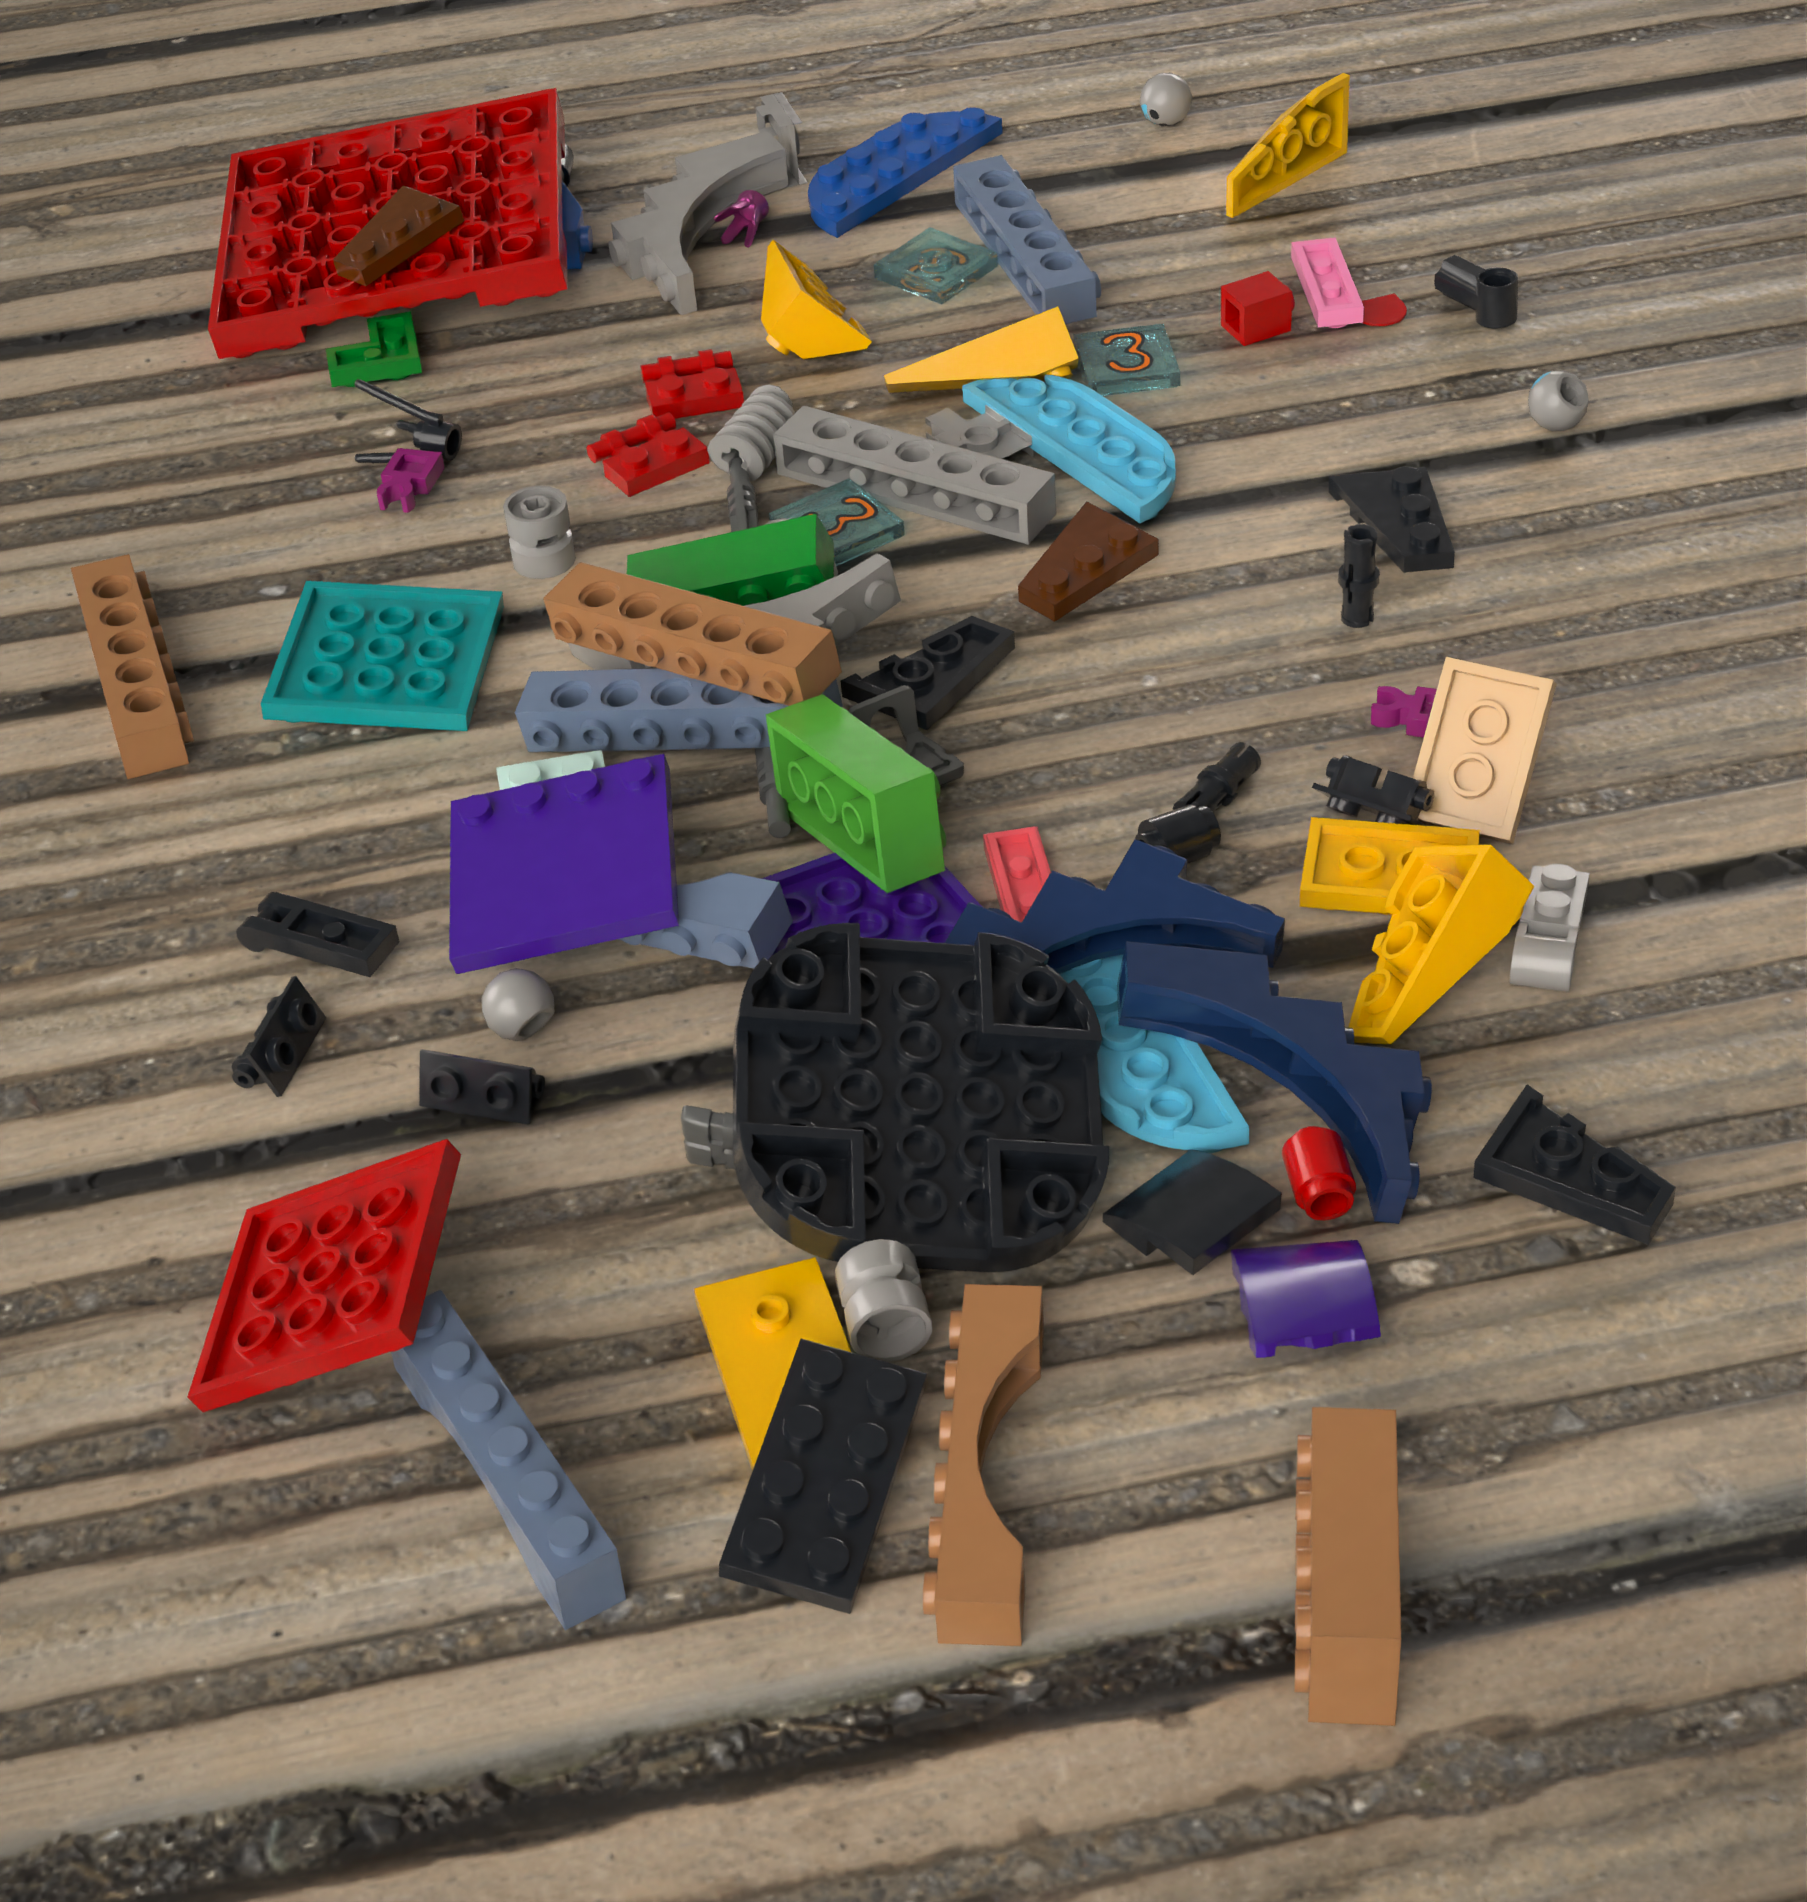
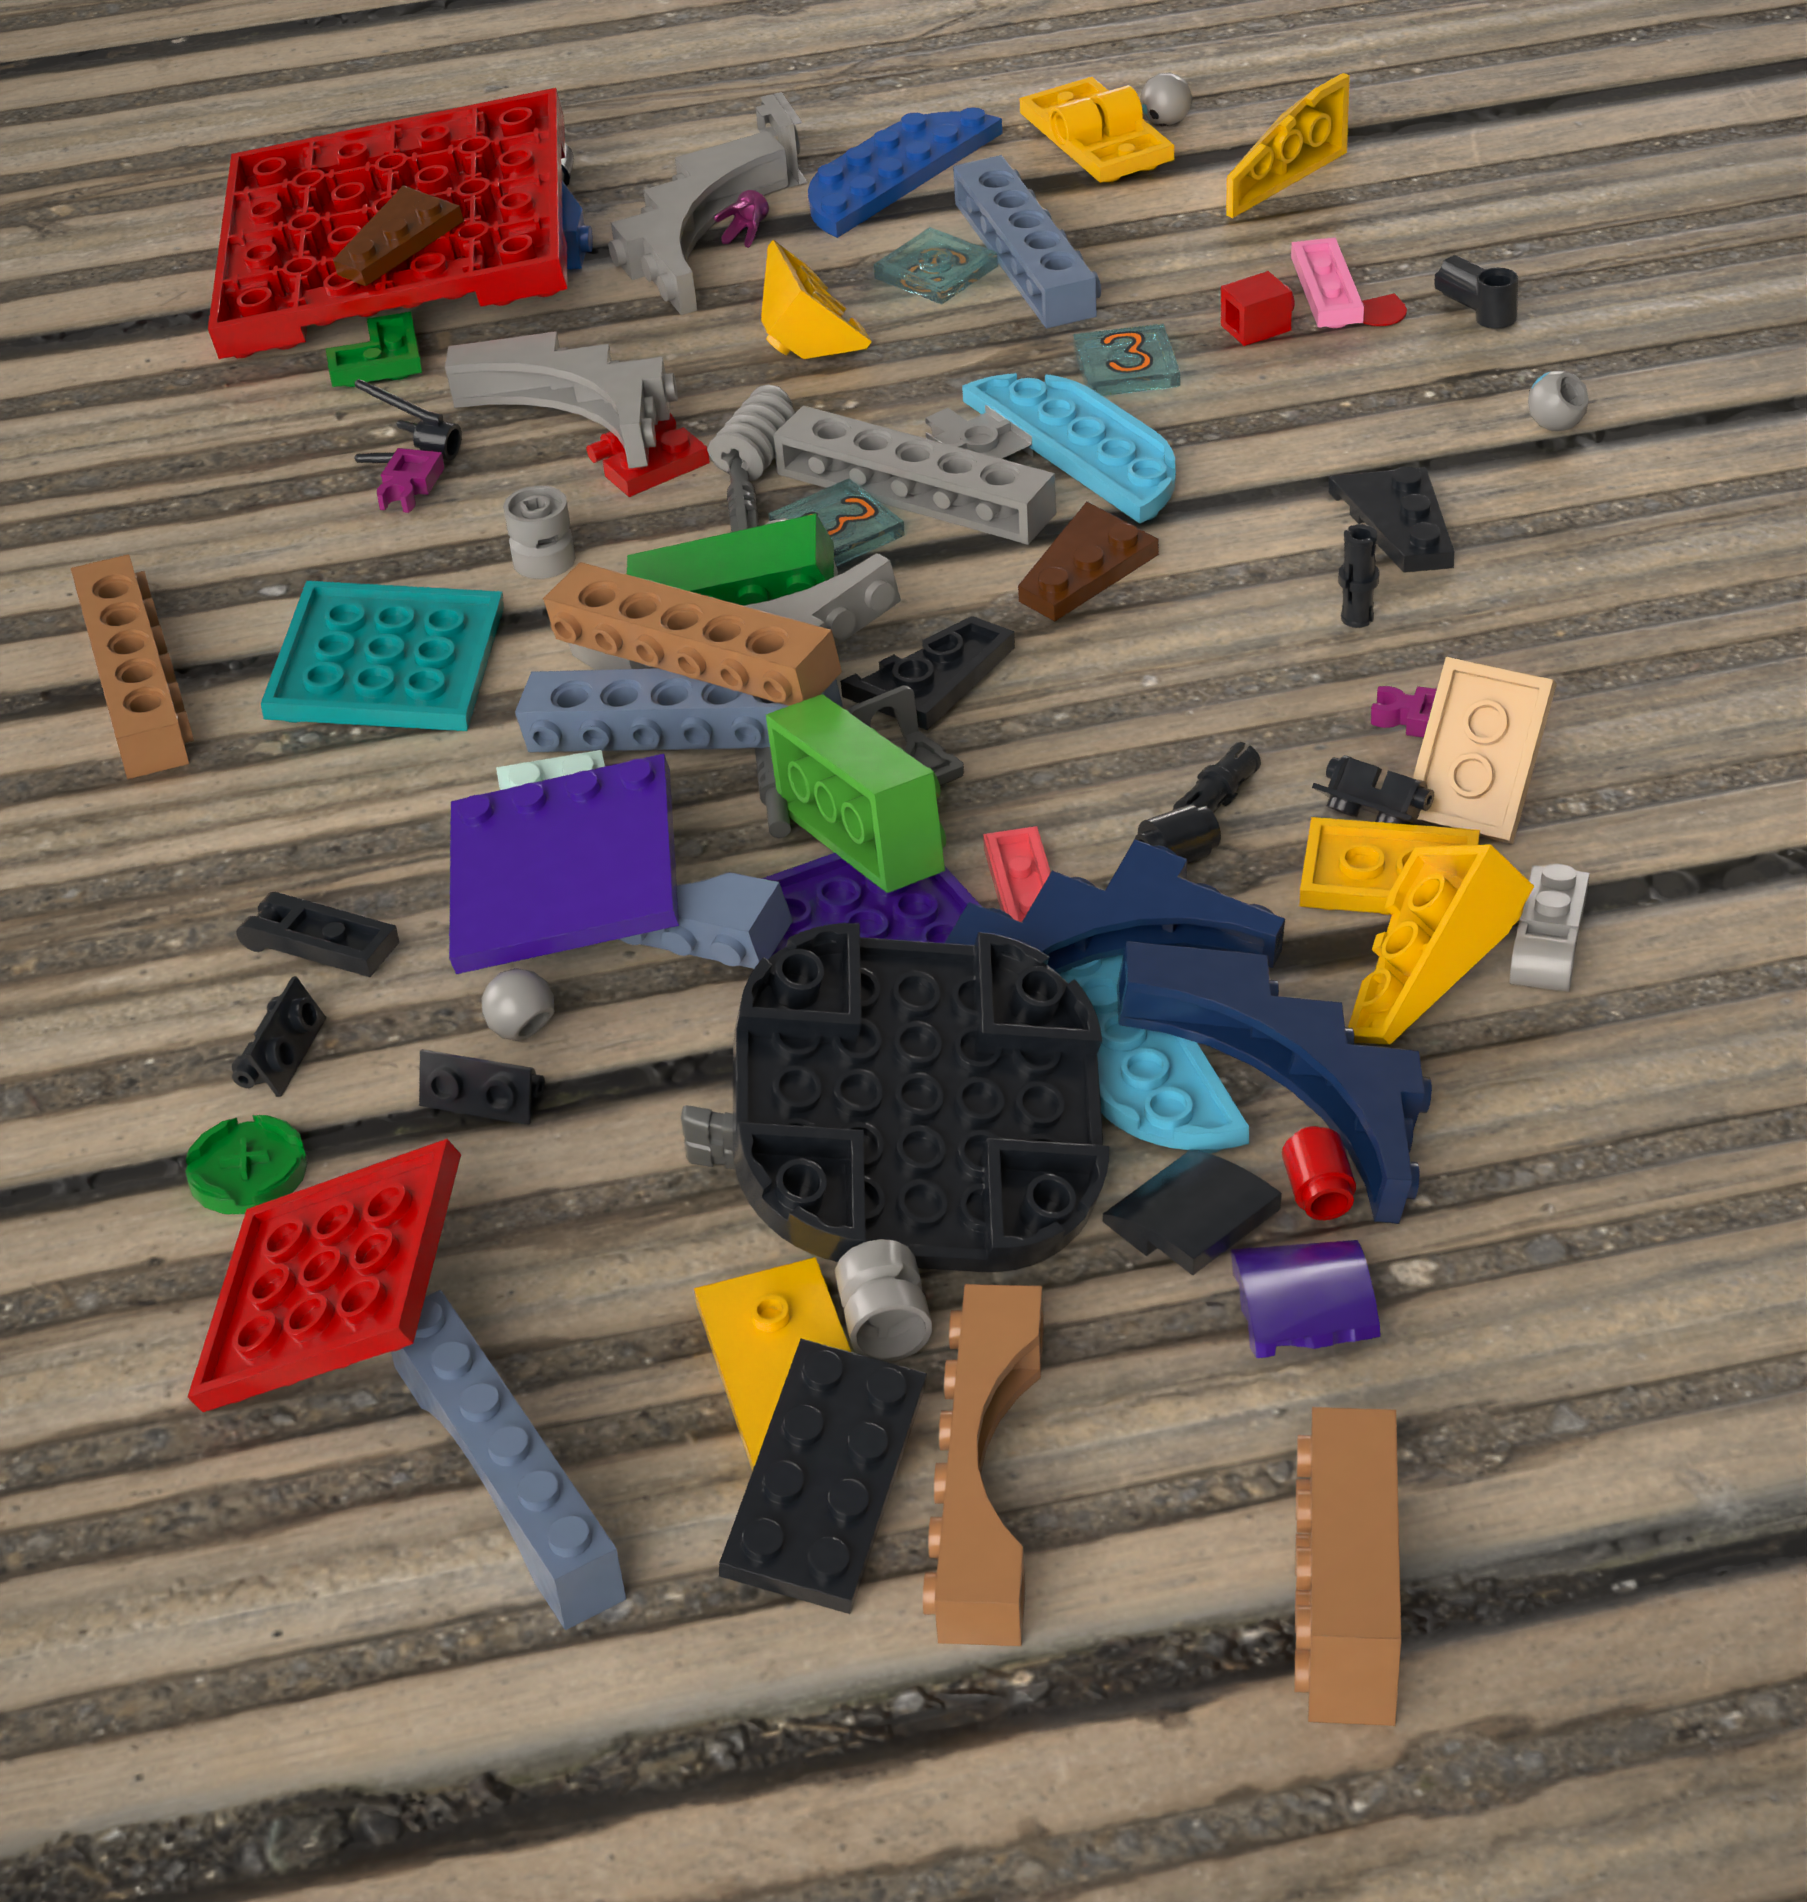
red plate [640,349,744,419] -> none
yellow wedge [884,306,1079,393] -> none
black wing [1473,1084,1676,1245] -> none
none -> green tile [185,1115,308,1214]
none -> light grey arch [445,331,678,468]
none -> yellow plate [1019,77,1174,183]

